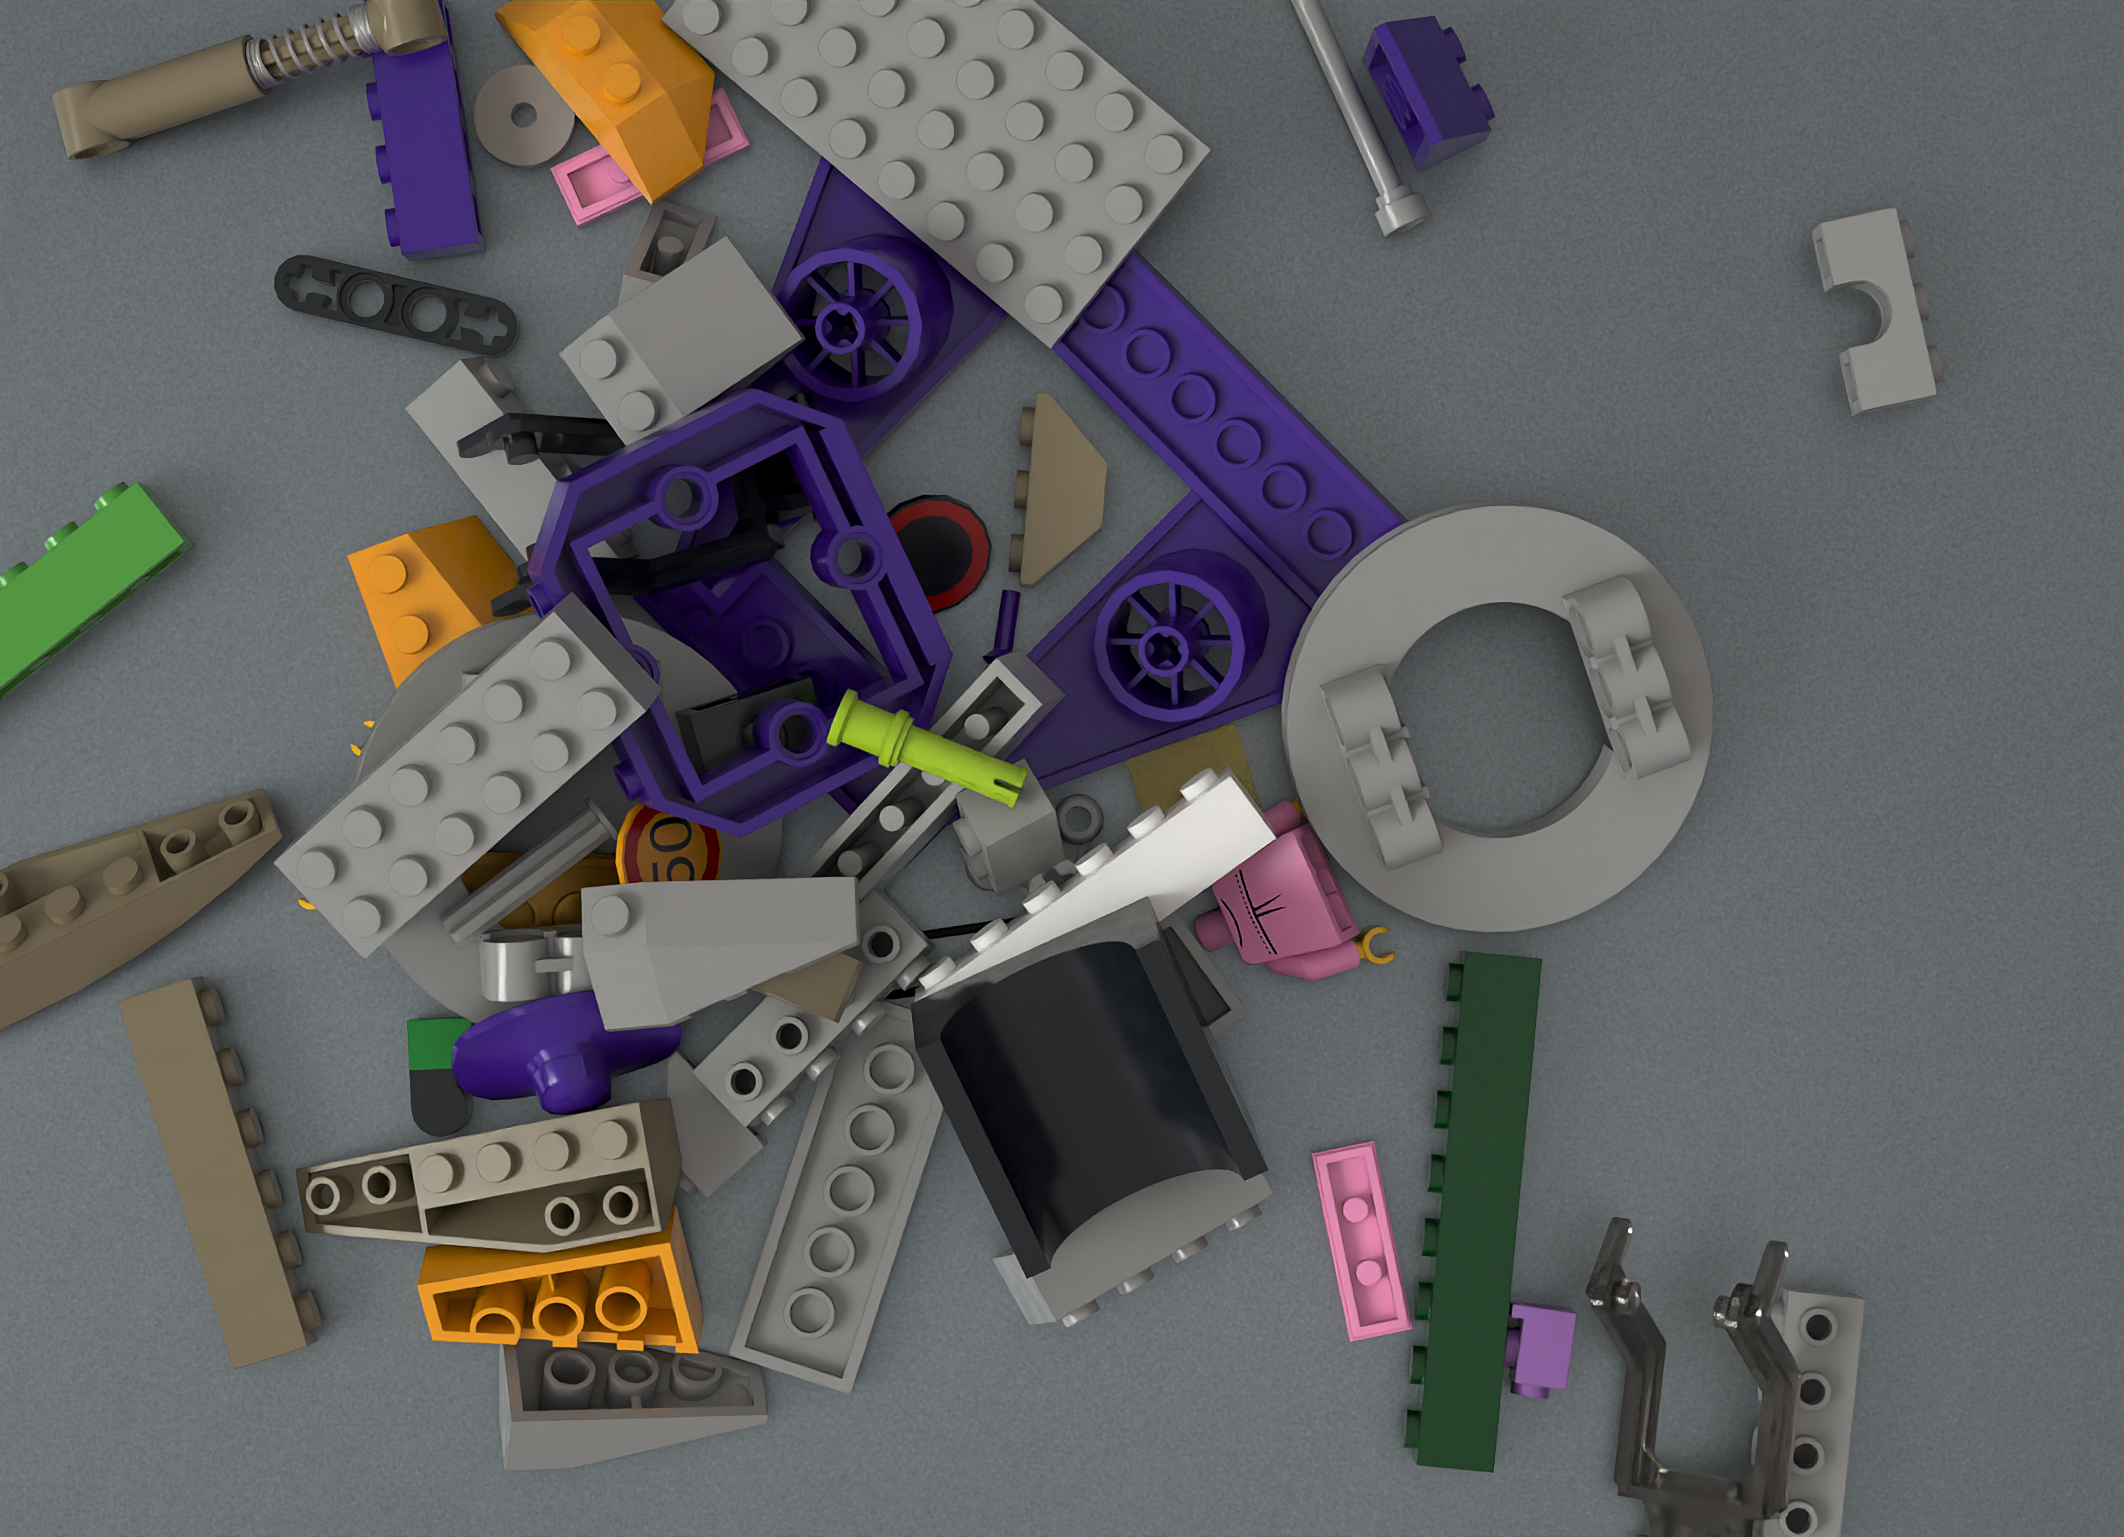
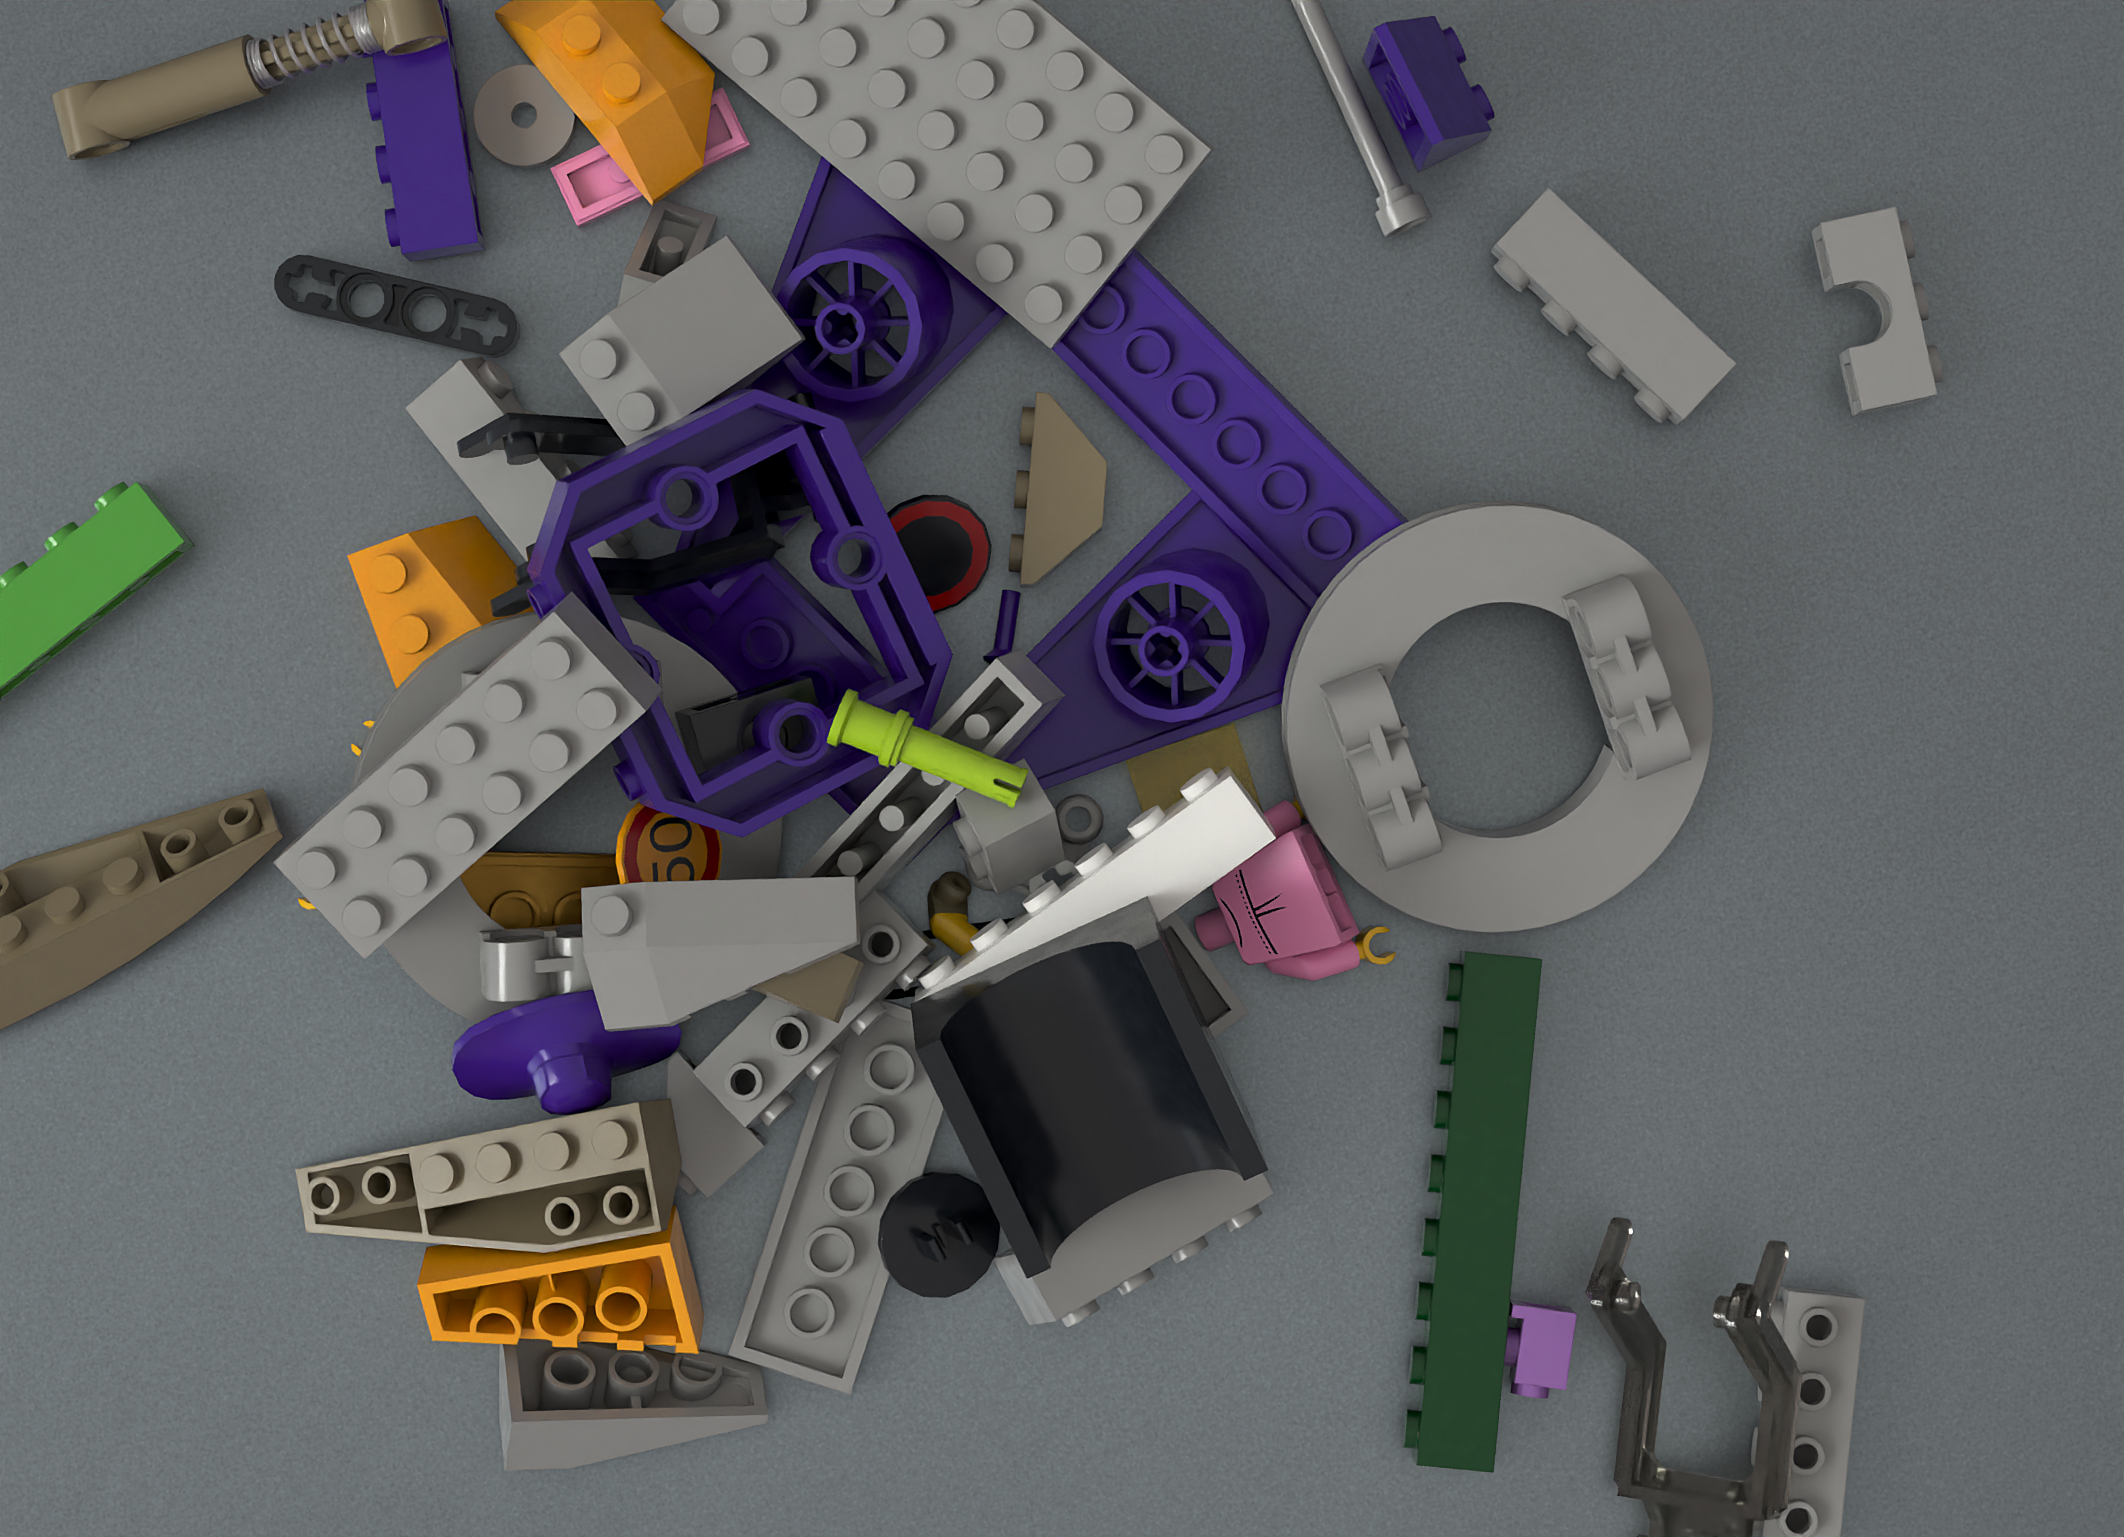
dark tan brick [117,977,321,1370] -> none
leg [407,1016,475,1137] -> none
light grey axle [441,797,618,947] -> none
bright pink tile [1310,1140,1413,1342] -> none
none -> black piece [878,1172,1000,1298]
none -> arm [927,871,980,956]
none -> light grey brick [1491,188,1737,425]

